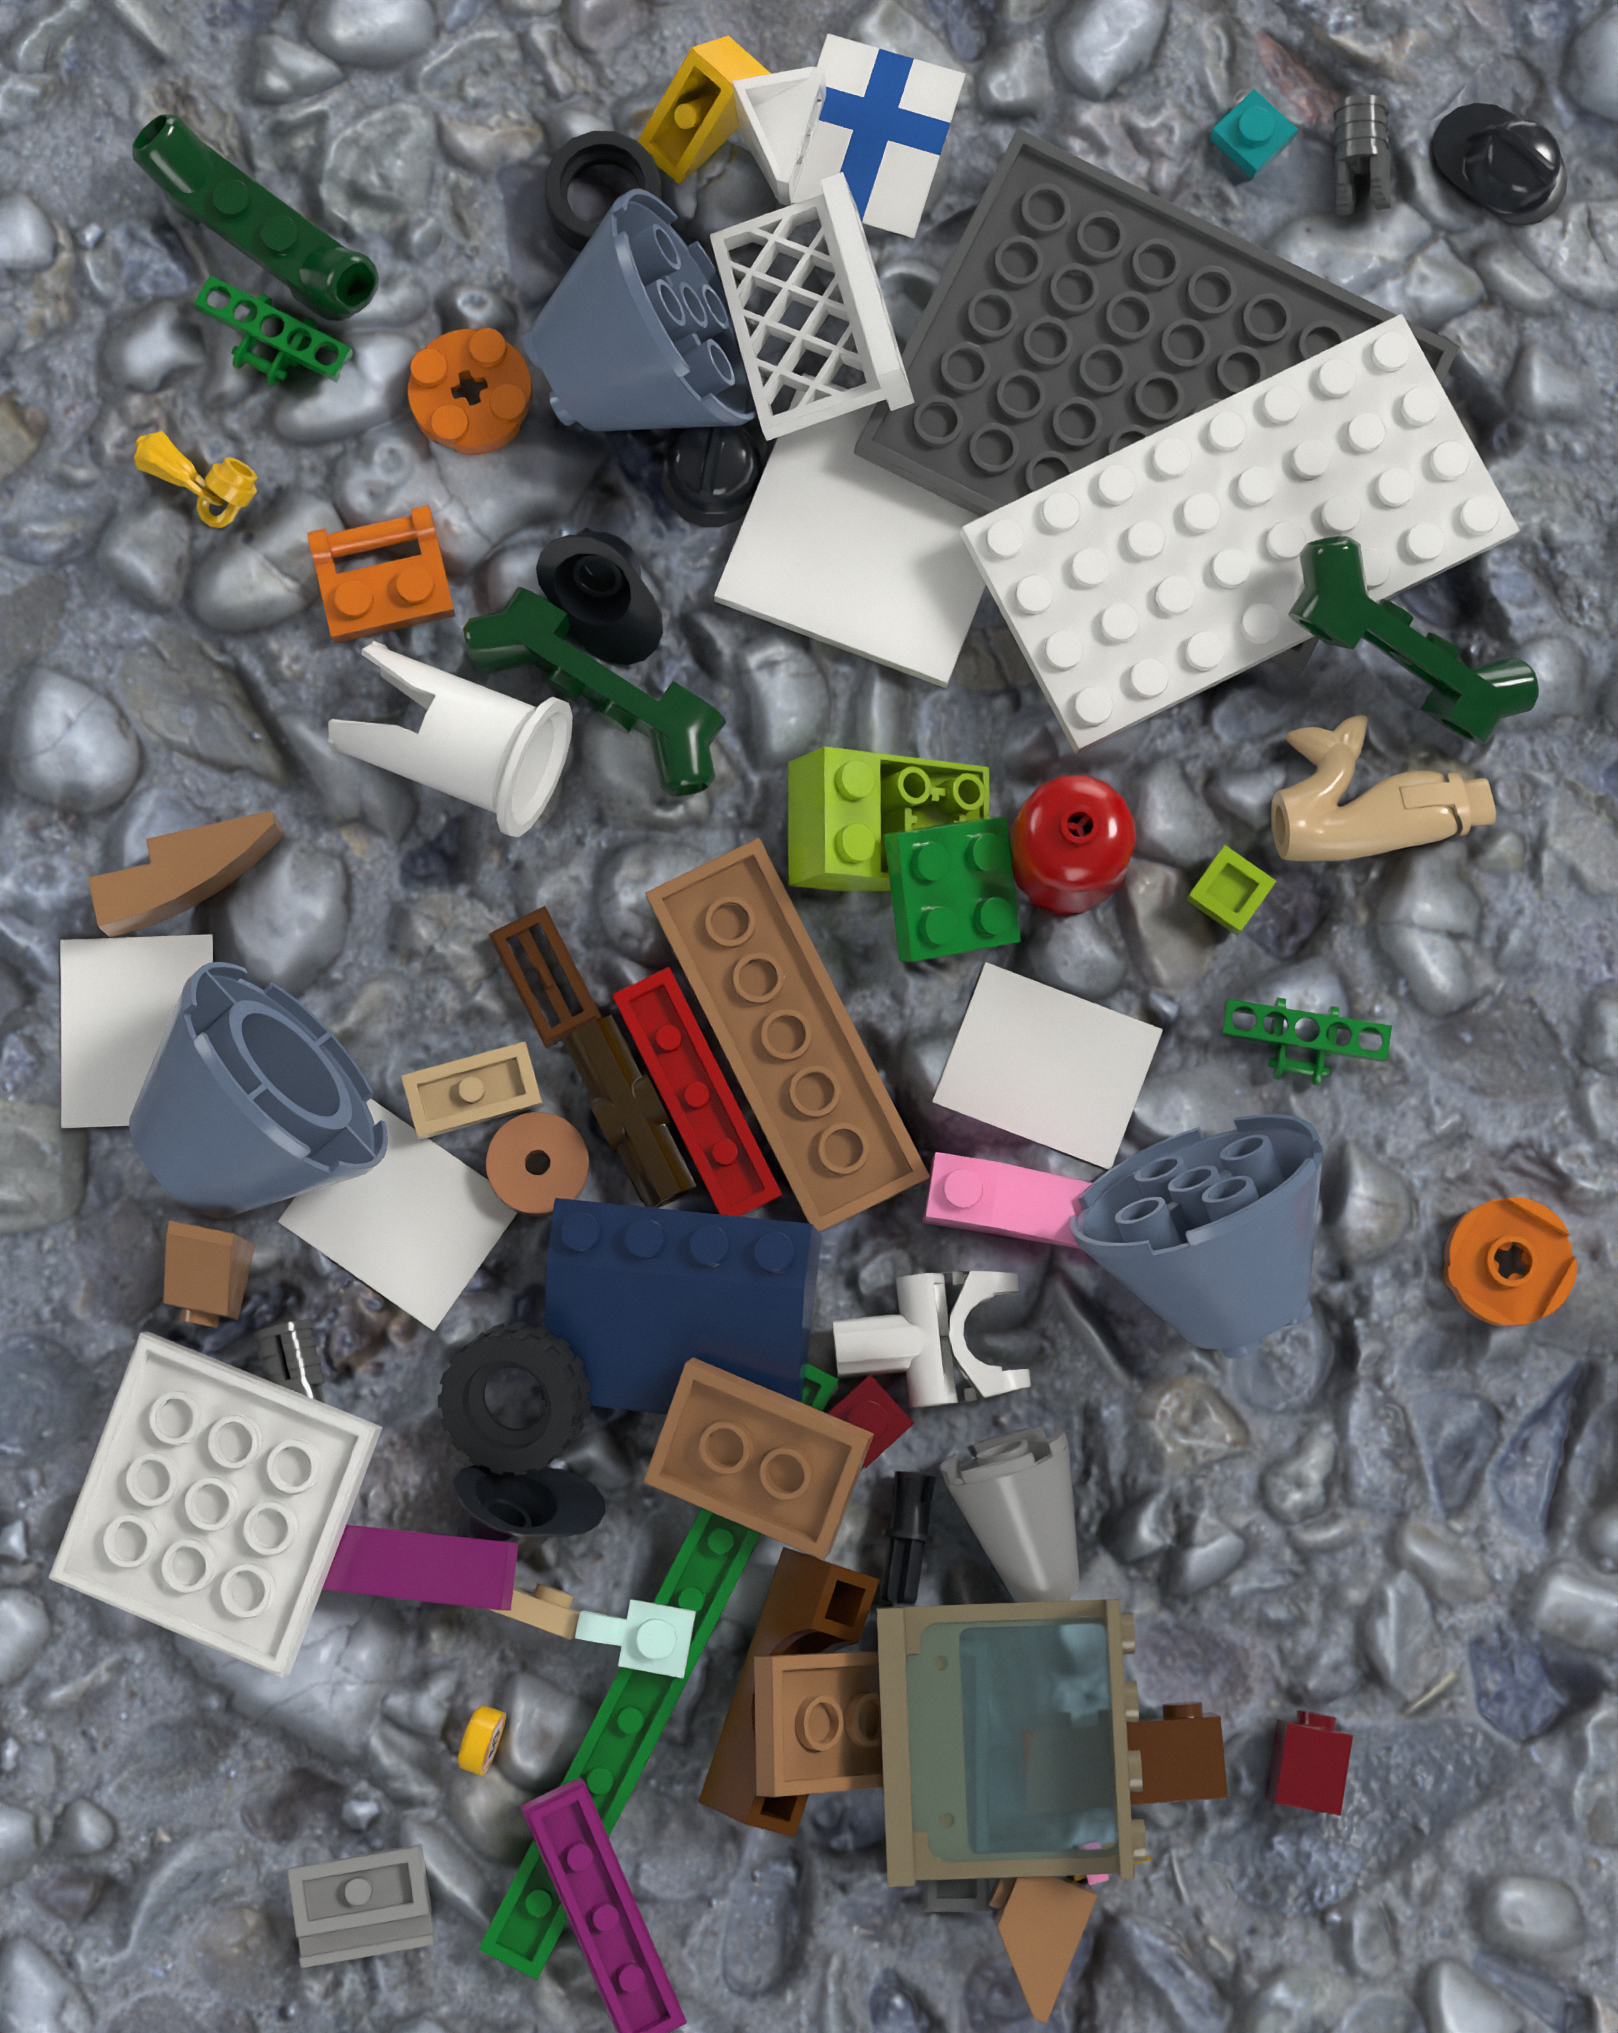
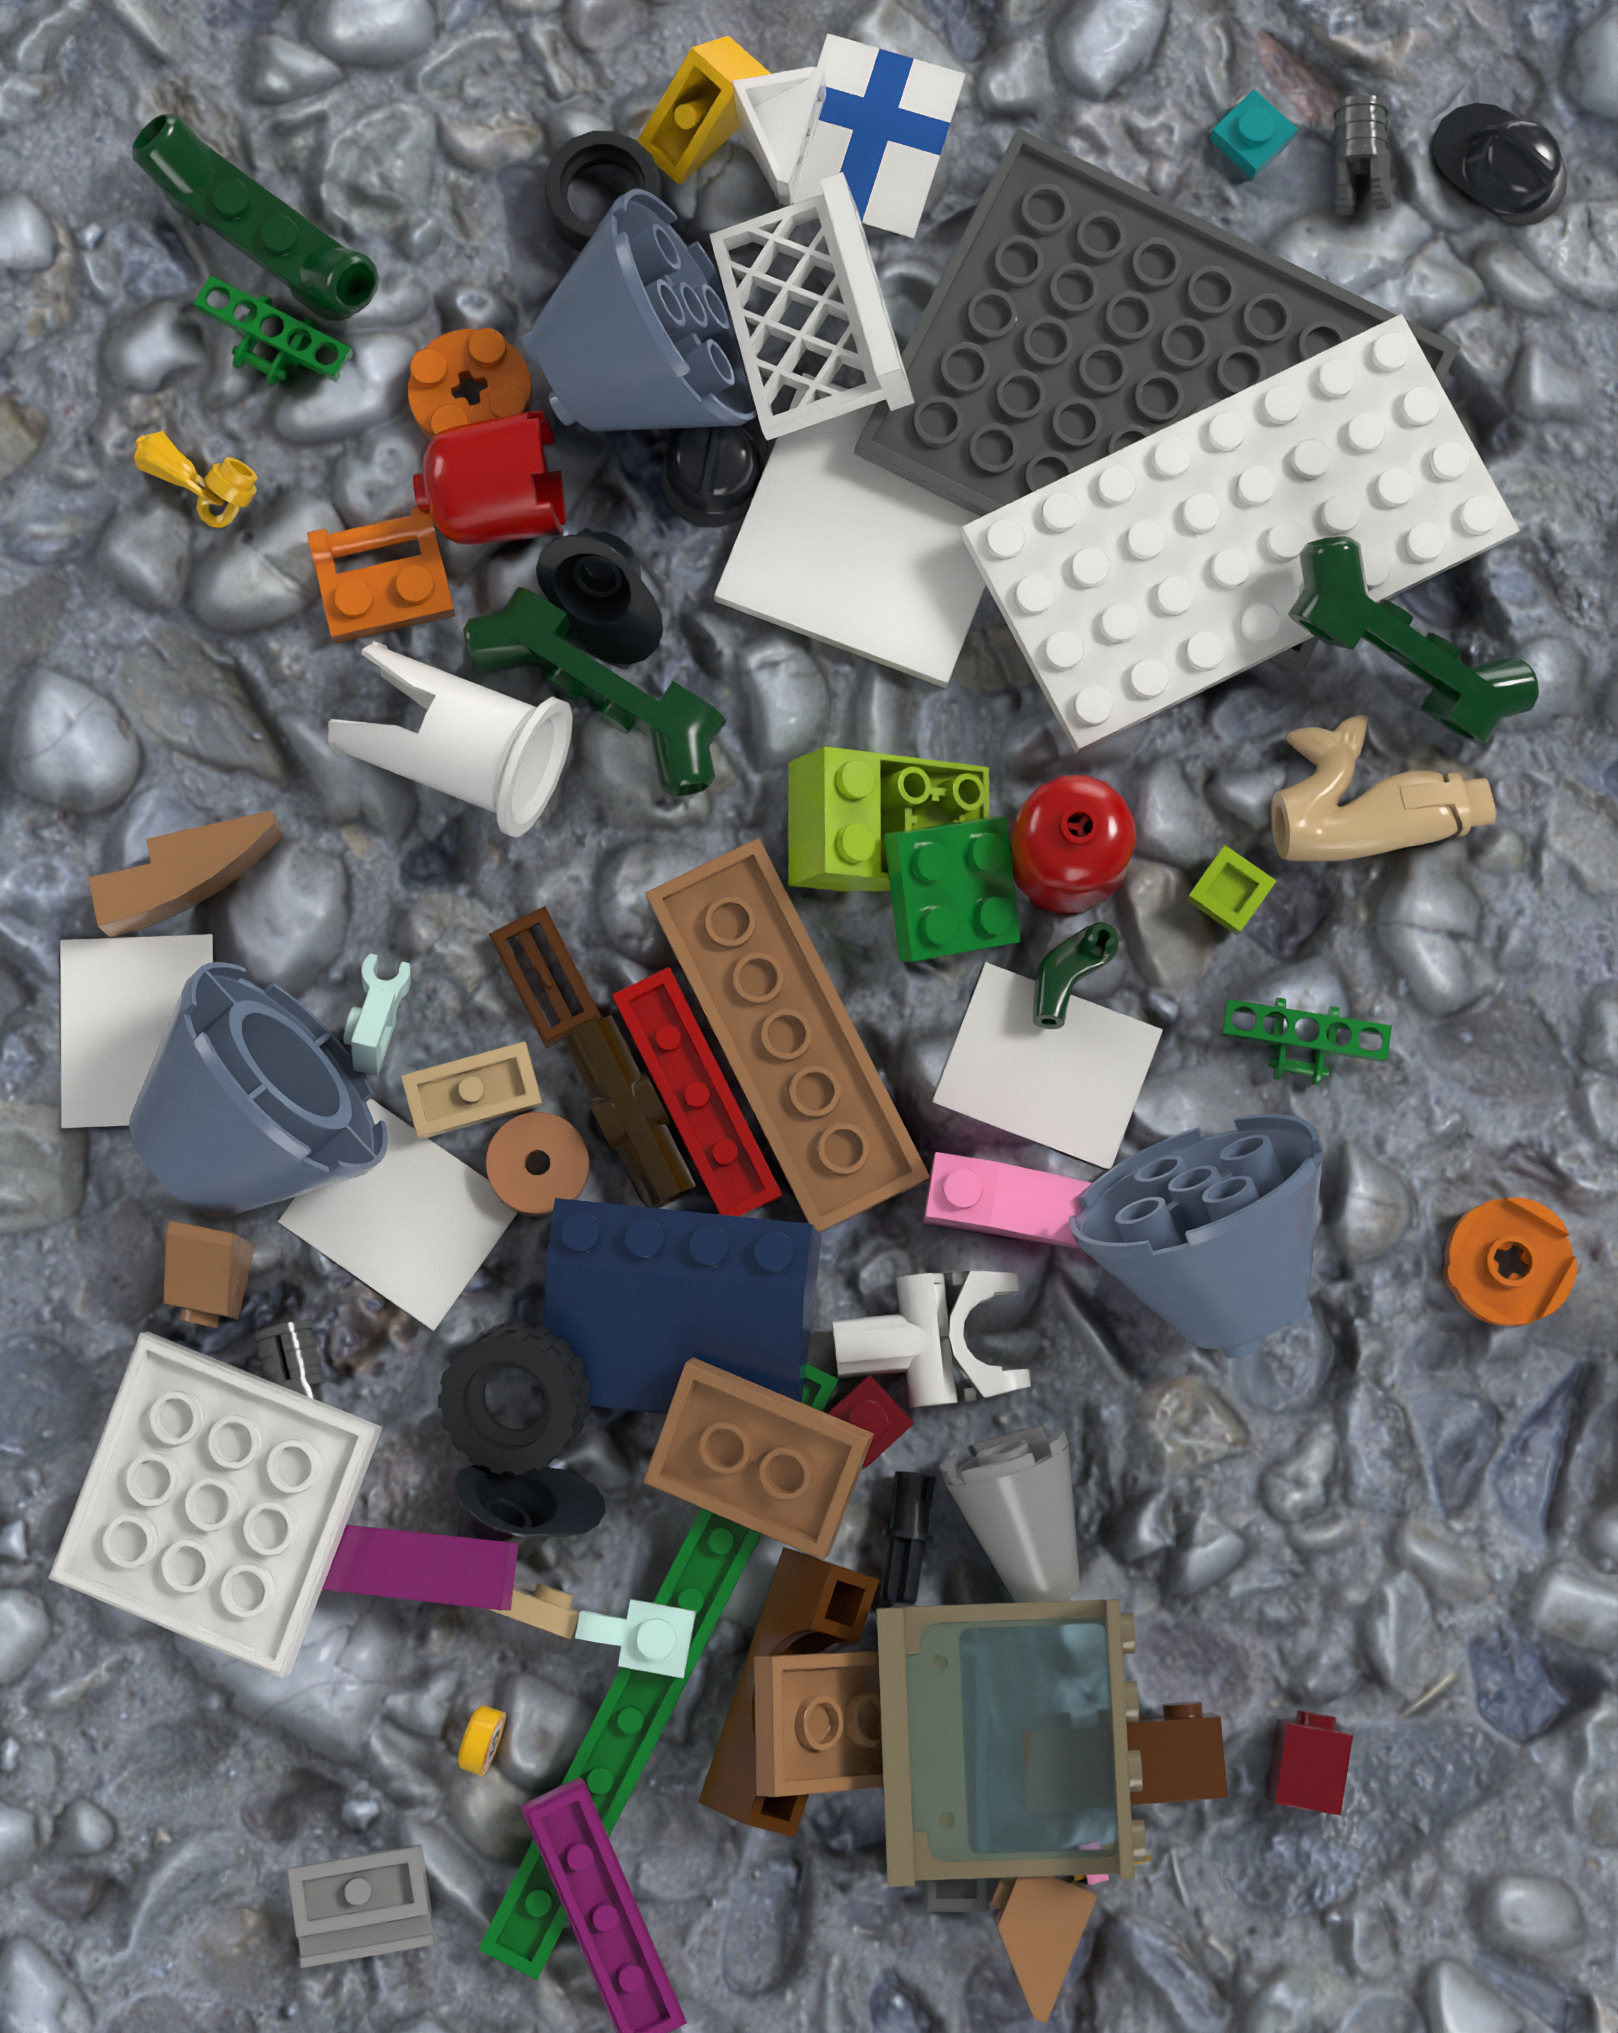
none -> light aqua plate [343,953,411,1076]
none -> red cylinder [413,409,566,545]
none -> dark green arm [1033,922,1119,1029]

